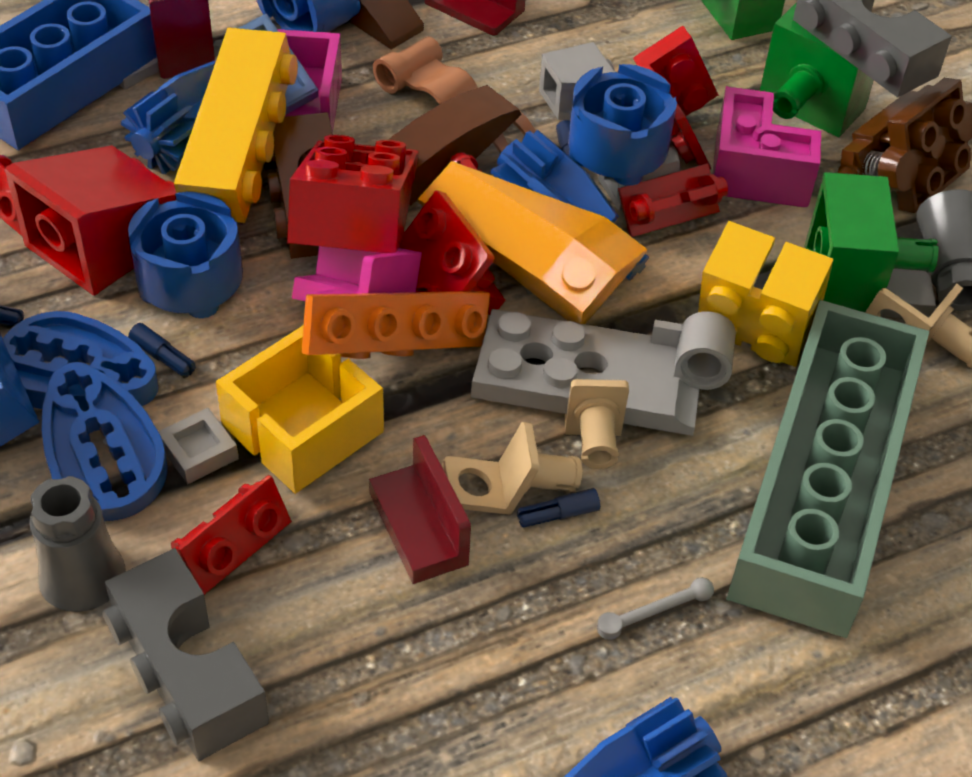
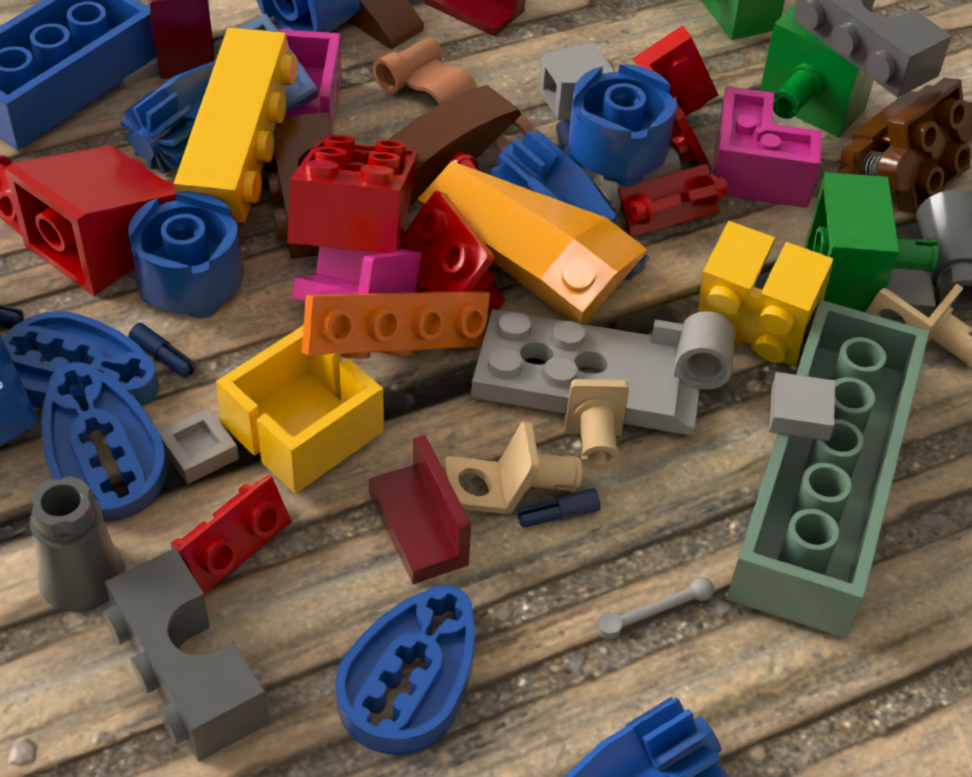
none -> blue piece [336,585,475,755]
none -> light grey tile [769,372,835,441]

